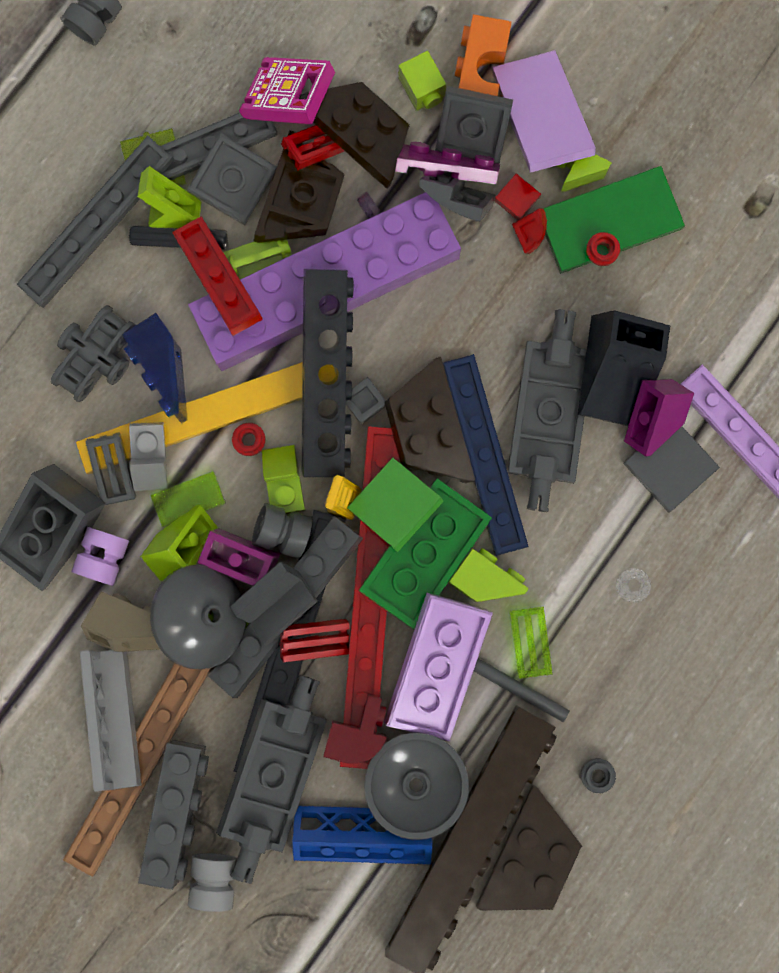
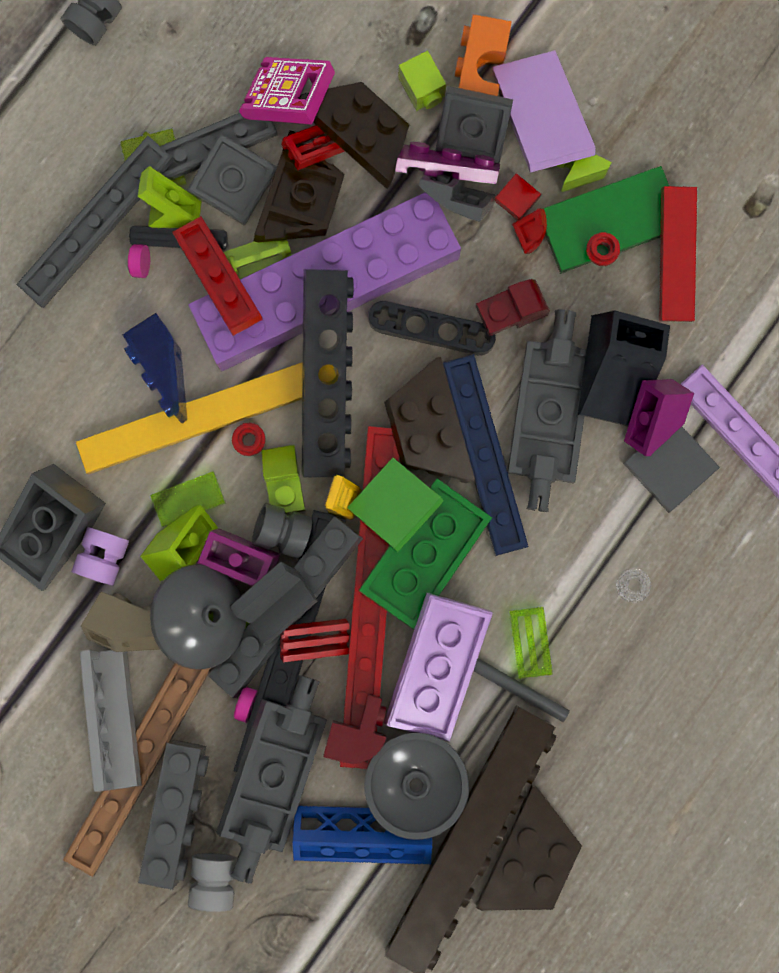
dark grey axle [51,305,136,402] -> none
dark grey tile [86,432,136,505] -> none
light grey slope [129,422,168,491] -> none
dark grey plate [346,377,386,425] -> none
clear purple tile [357,191,381,219] -> none
lime slope [448,548,529,602] -> none
dark grey plate [581,758,616,794] -> none
none -> dark pink tile [128,244,150,278]
none -> dark pink tile [234,687,258,723]
none -> black beam [369,301,496,356]
none -> dark red brick [476,279,550,337]
none -> red tile [659,186,697,322]

